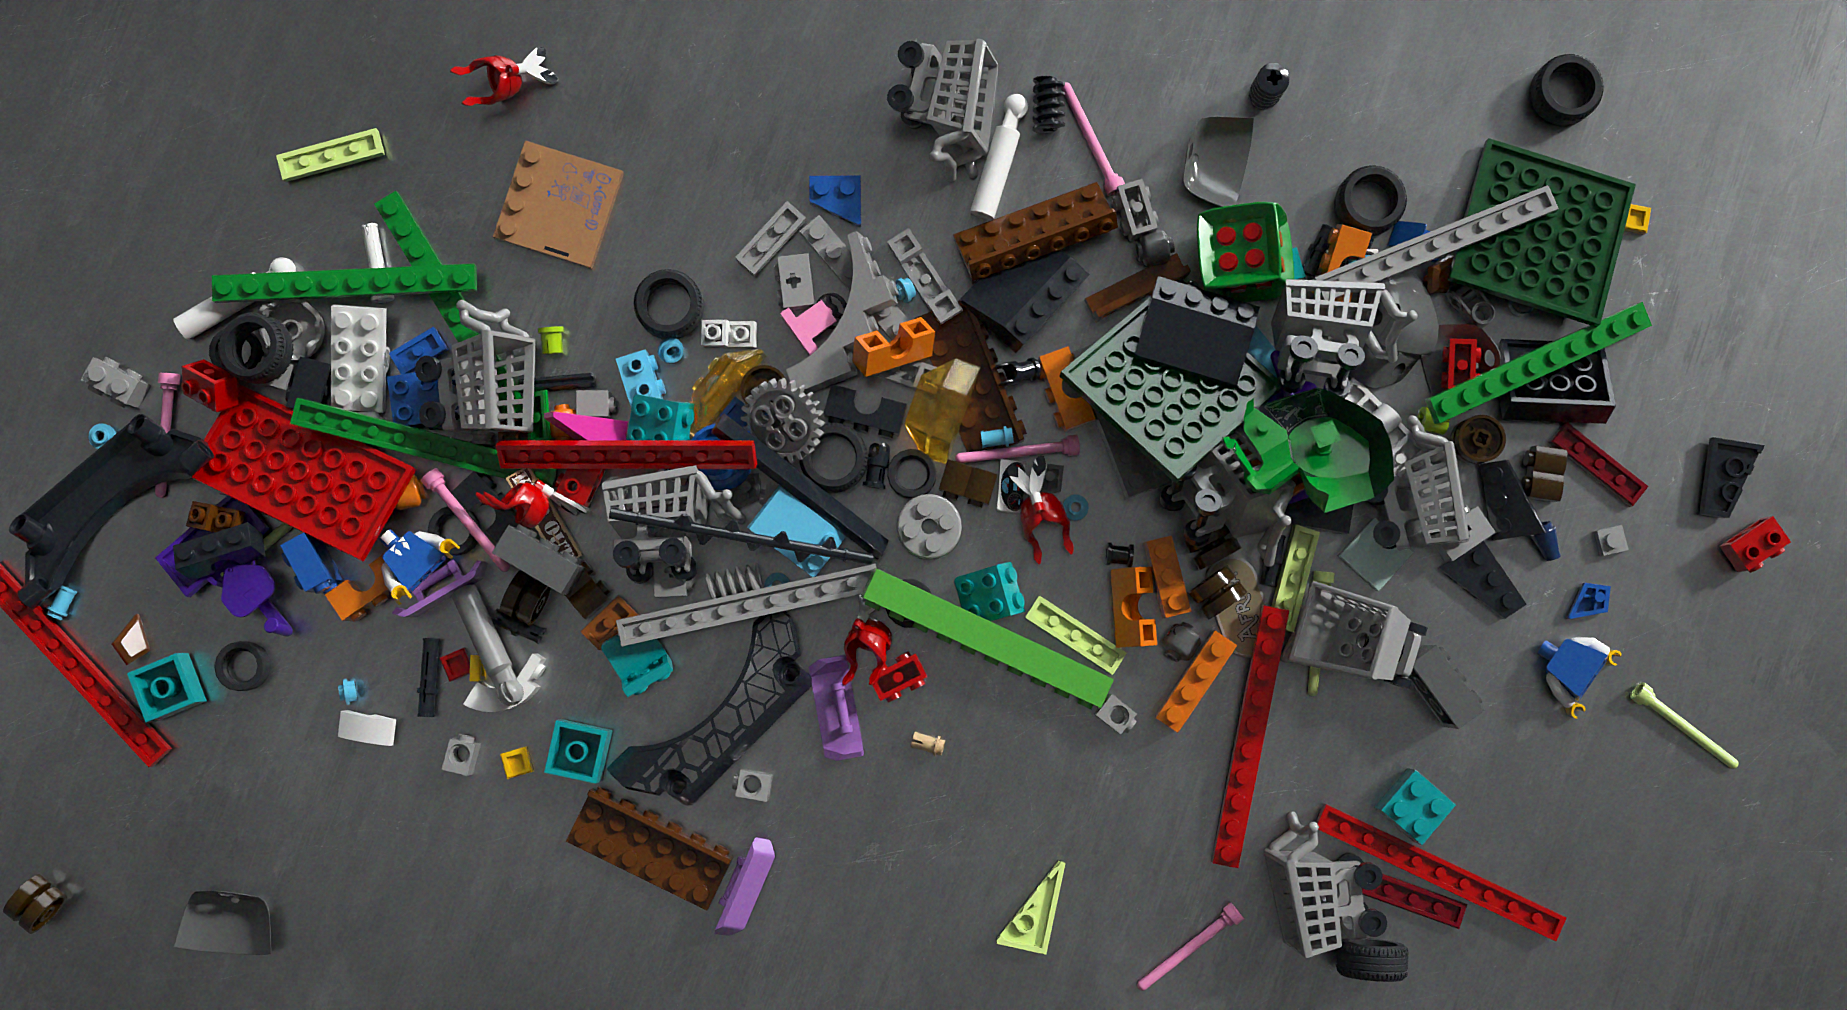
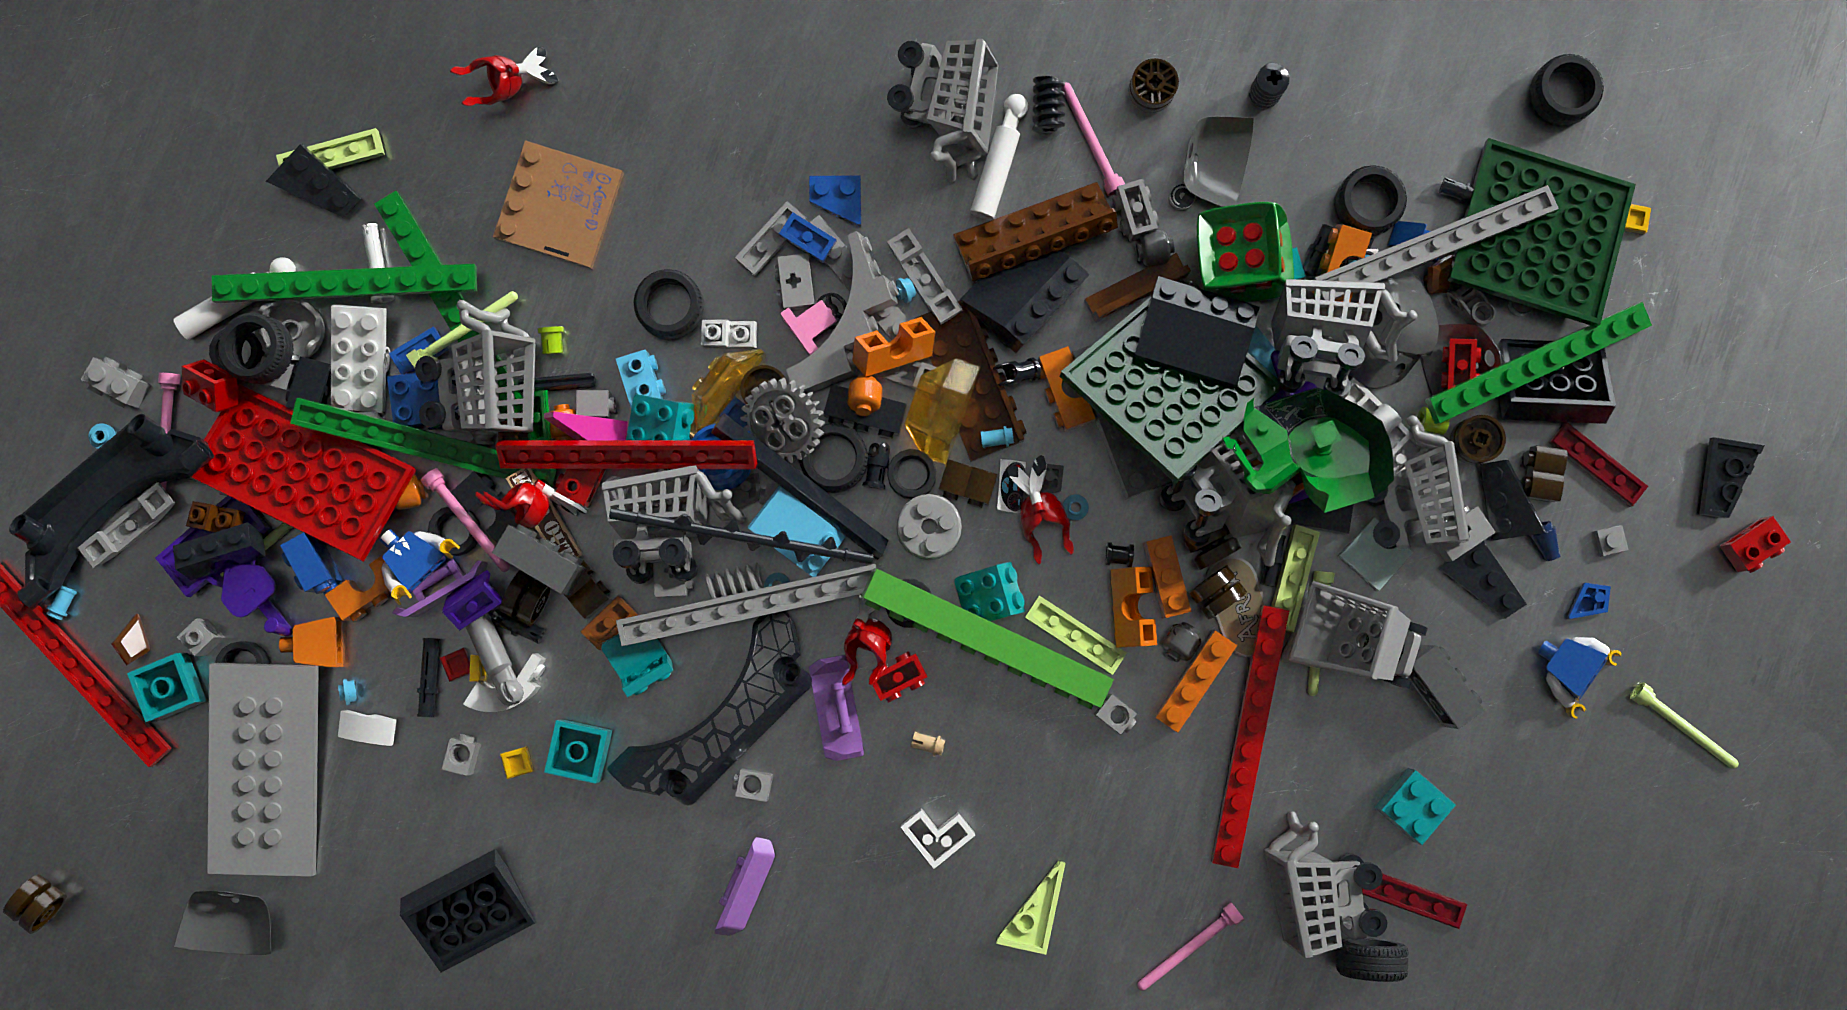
reddish brown bracket [566,787,733,911] -> none
medium azure plate [658,338,683,363] -> none
bright pink piece [955,435,1080,463] -> none
red plate [1316,804,1567,941] -> none
none -> light grey slope [78,483,175,568]
none -> light grey brick [177,619,225,656]
none -> light grey plate [207,663,318,877]
none -> black wing [265,144,362,217]
none -> orange torso [279,617,344,667]
none -> black slope [400,849,535,973]
none -> yellowish green piece [406,291,518,368]
none -> dark purple panel [442,570,502,631]
none -> blue plate [779,212,837,263]
none -> orange head [847,375,882,416]
none -> white brick [901,808,975,869]
none -> dark brown wheel [1128,58,1179,113]
none -> black tile [1169,183,1196,211]
none -> black pin [1439,177,1473,203]

